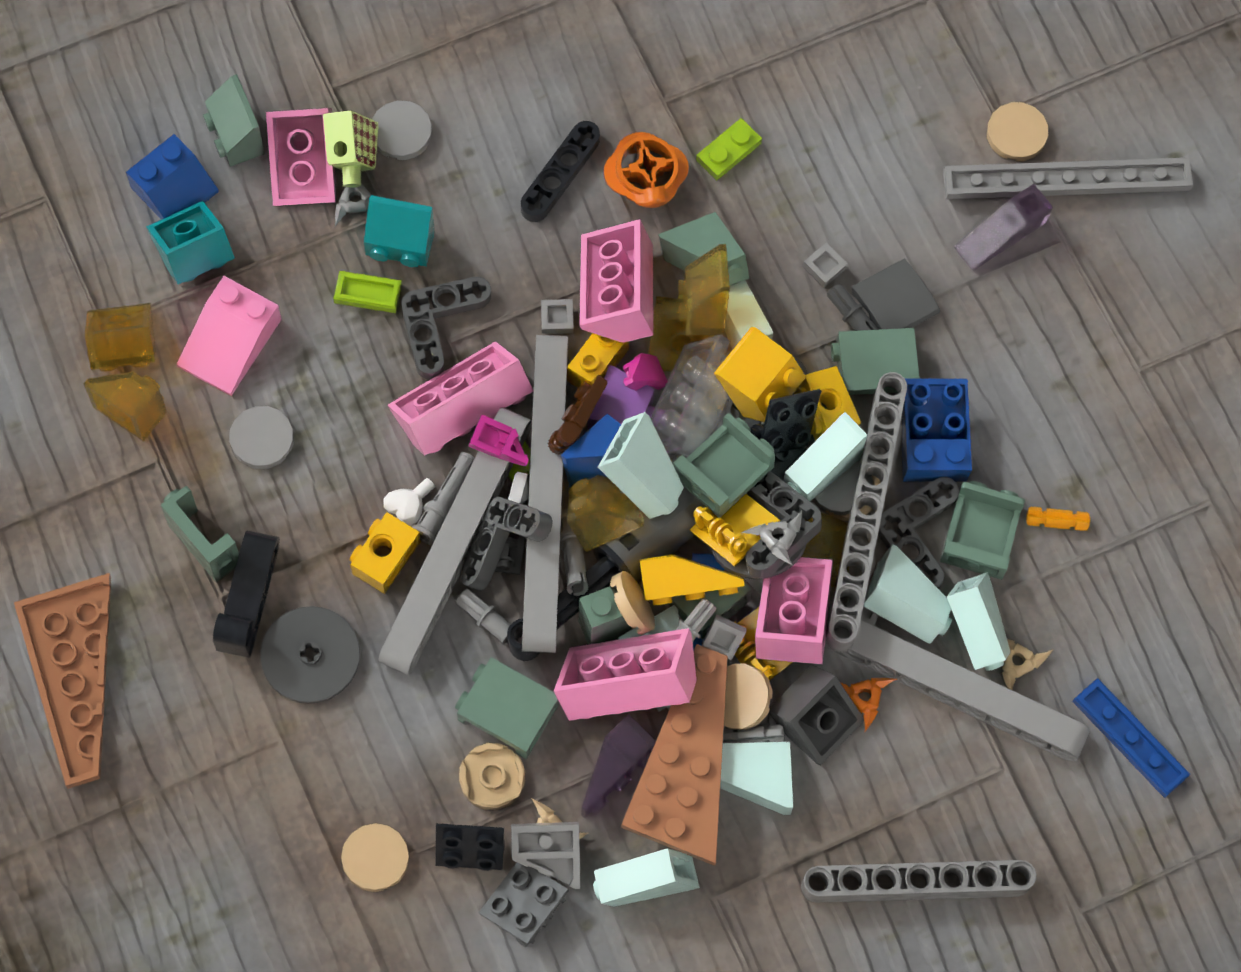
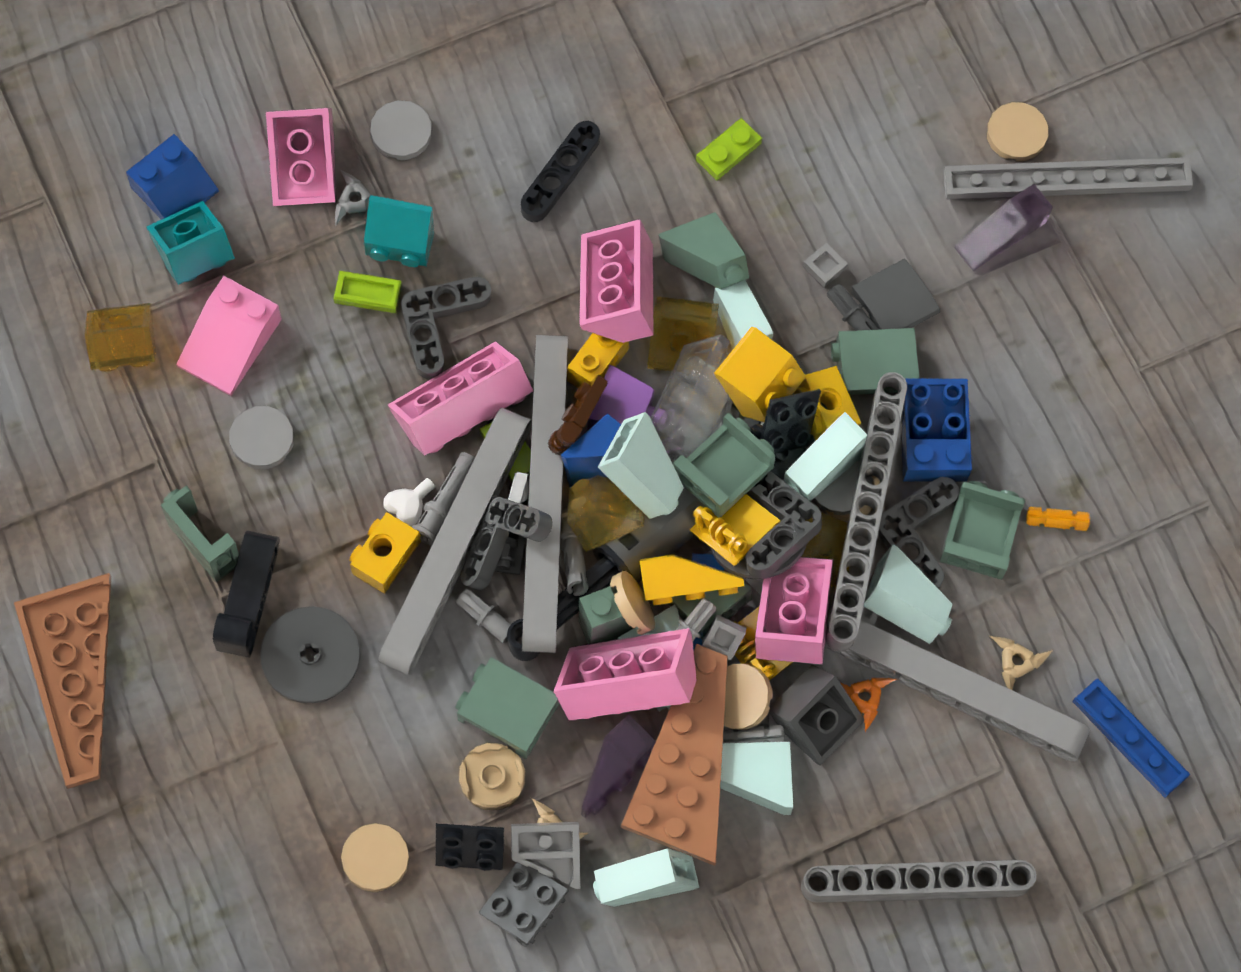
clear yellow slope [83,372,167,441] -> none
sand green slope [203,74,265,167] -> none
yellowish green torso [323,111,378,188] -> none
dark pink slope [468,415,529,466] -> none
light grey plate [541,299,573,334] -> none
orange piece [604,132,689,208] -> none
dark pink slope [623,353,669,391] -> none
clear yellow slope [678,244,730,335] -> none
light grey piece [741,510,802,566] -> none
light aqua slope [947,572,1010,671] -> none

